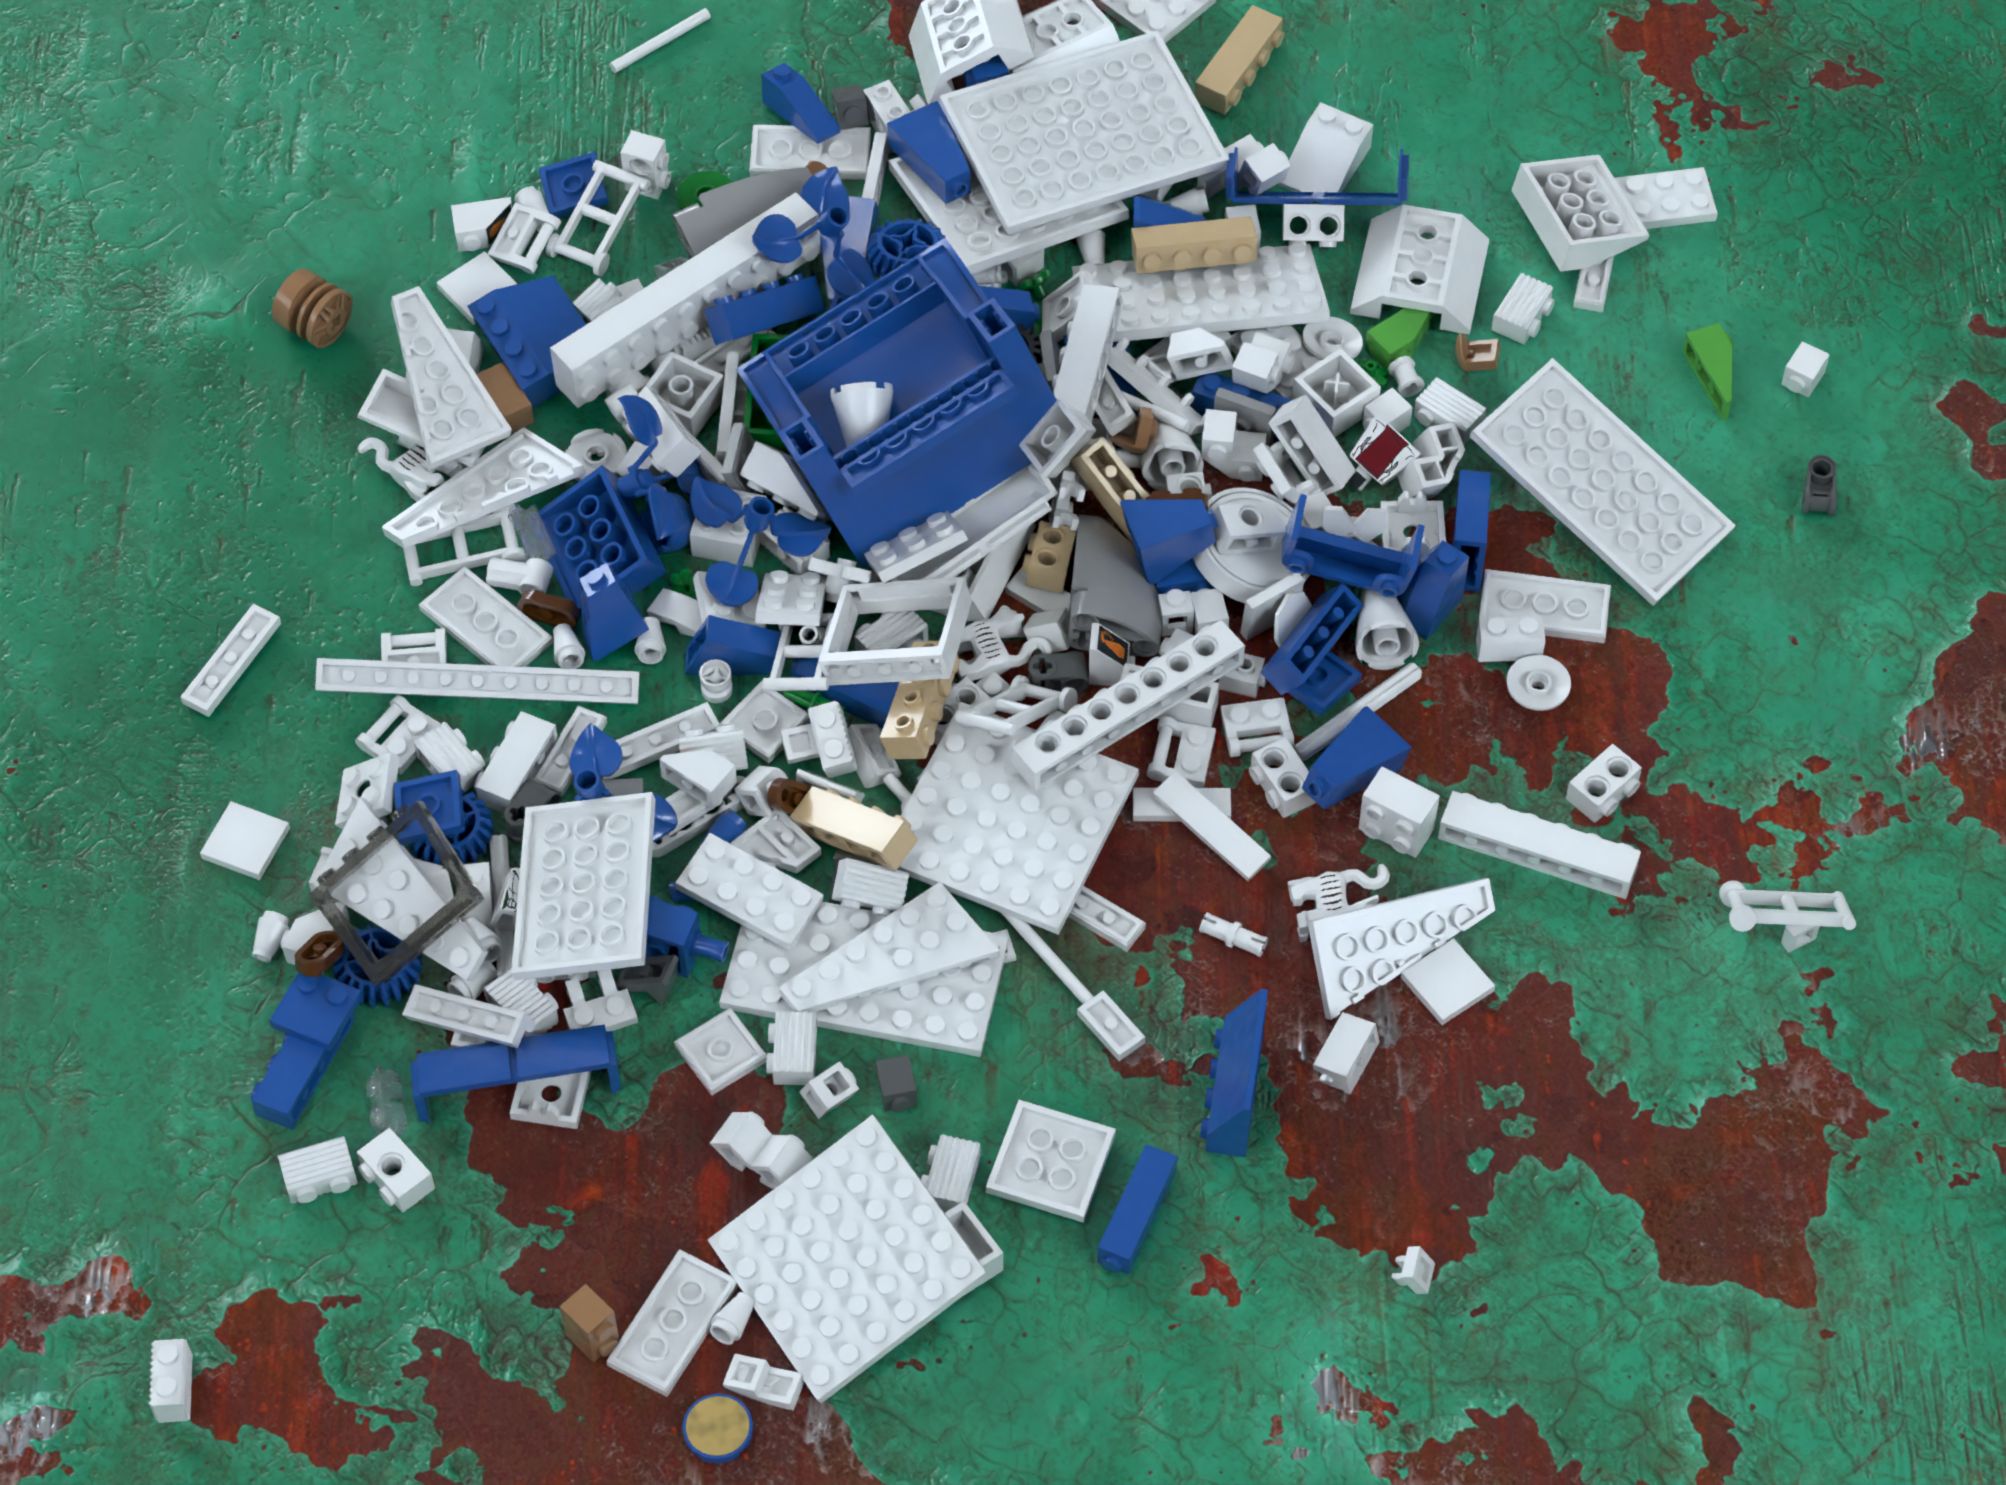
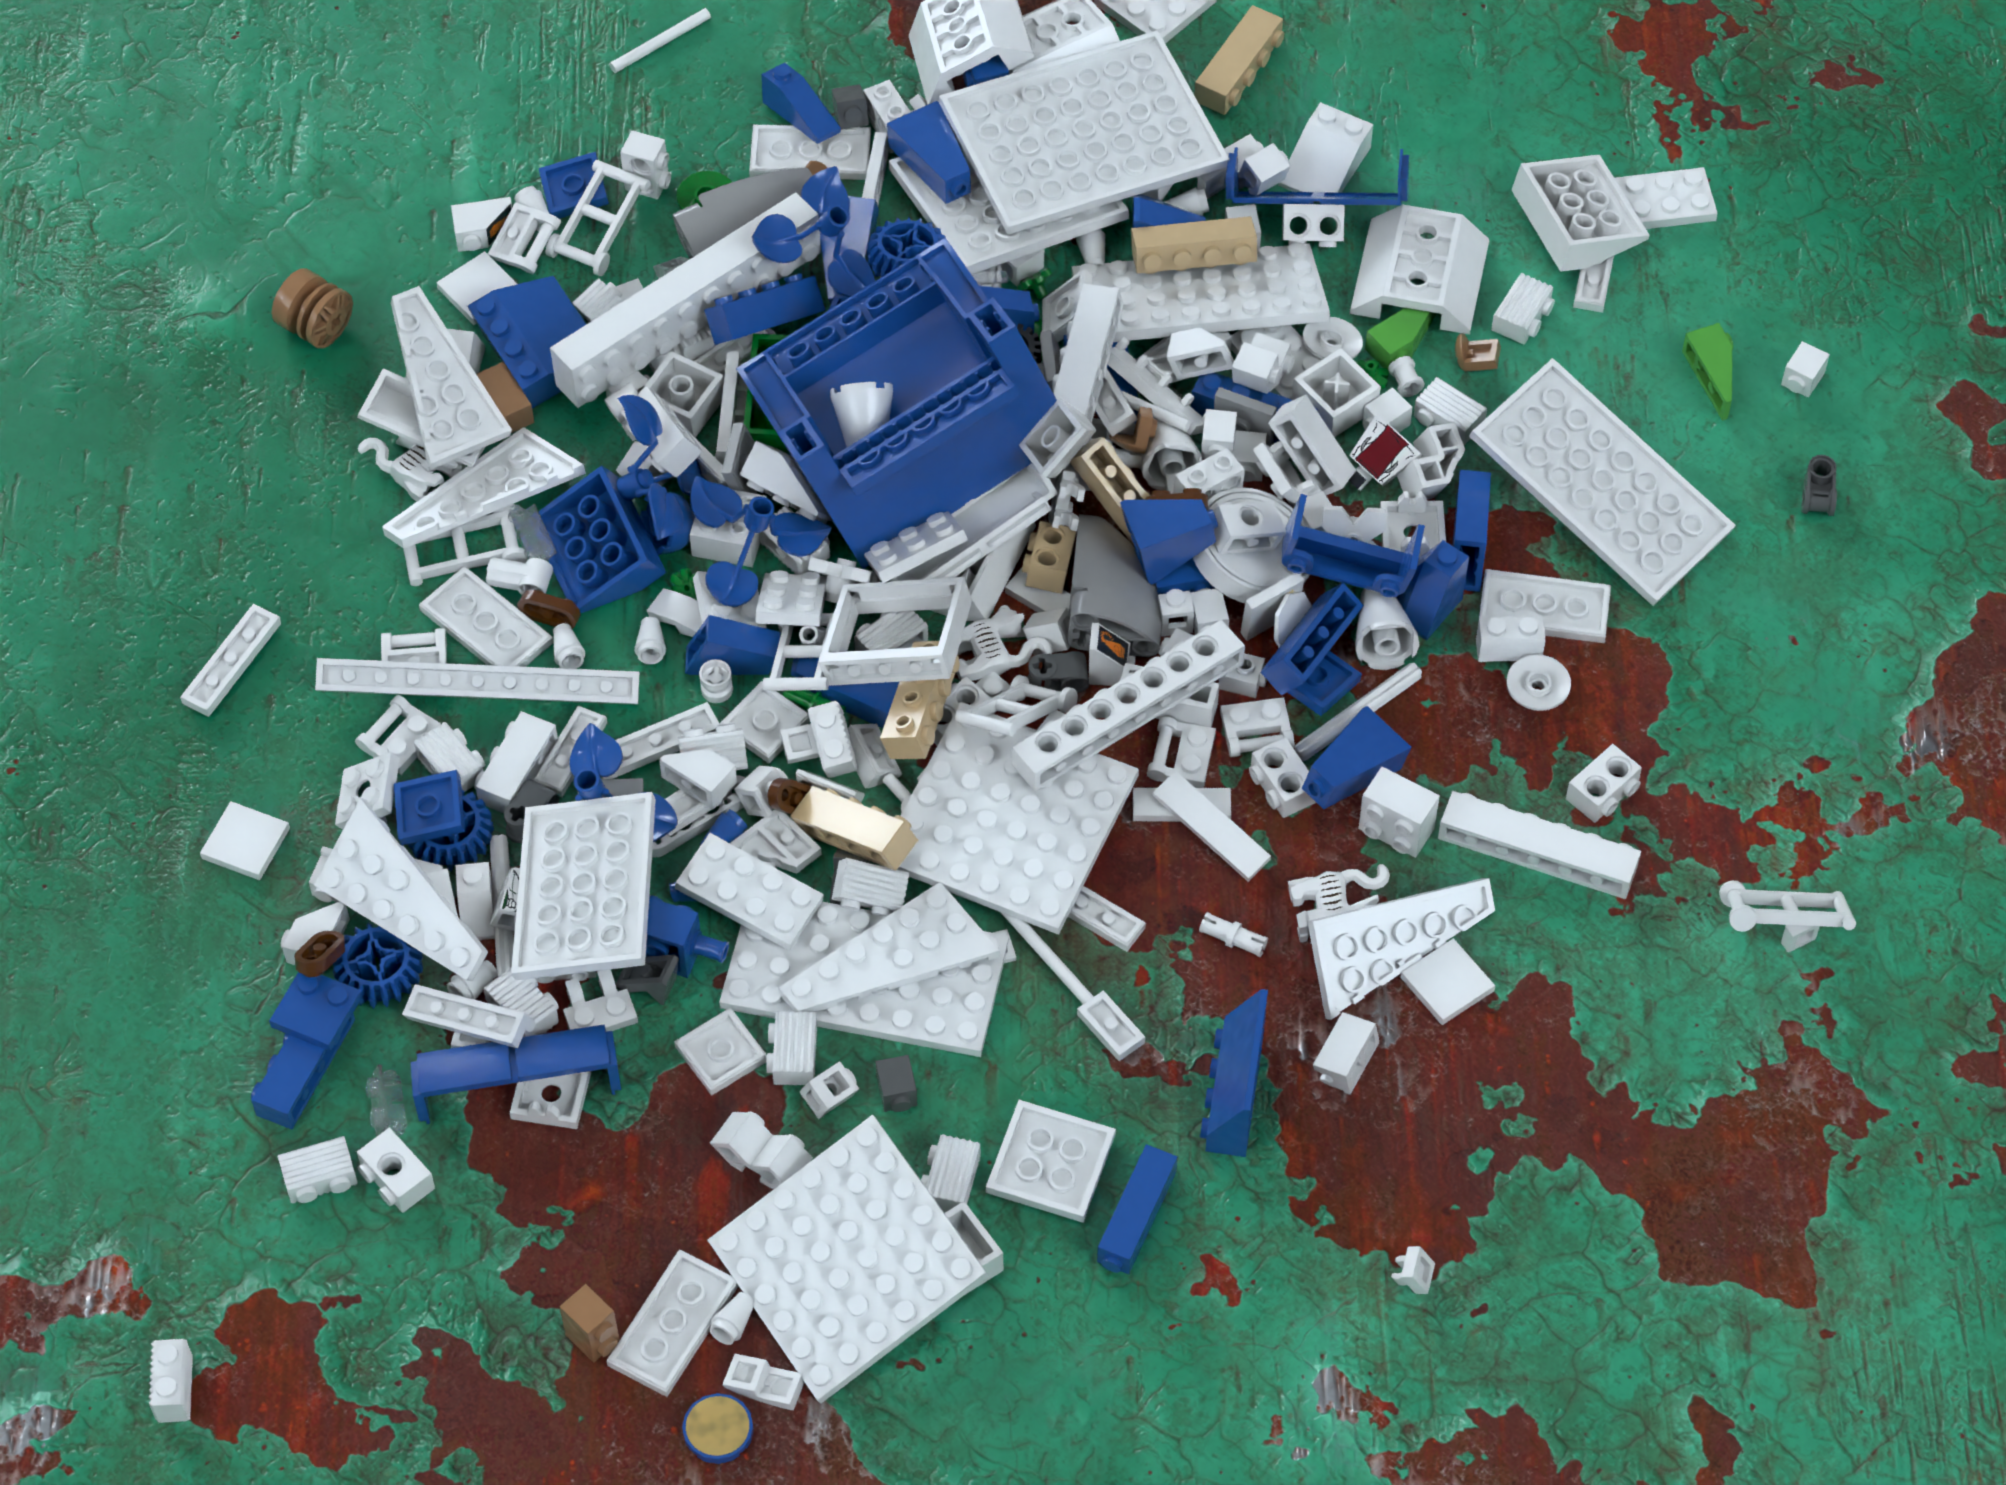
white cone [252,911,290,962] -> none
clear smoke windscreen [308,801,484,986] -> none
white cone [463,917,503,964] -> none
white plate [565,428,627,481] -> none
blue slope [579,563,650,662] -> none
none -> white brick [1173,448,1245,500]

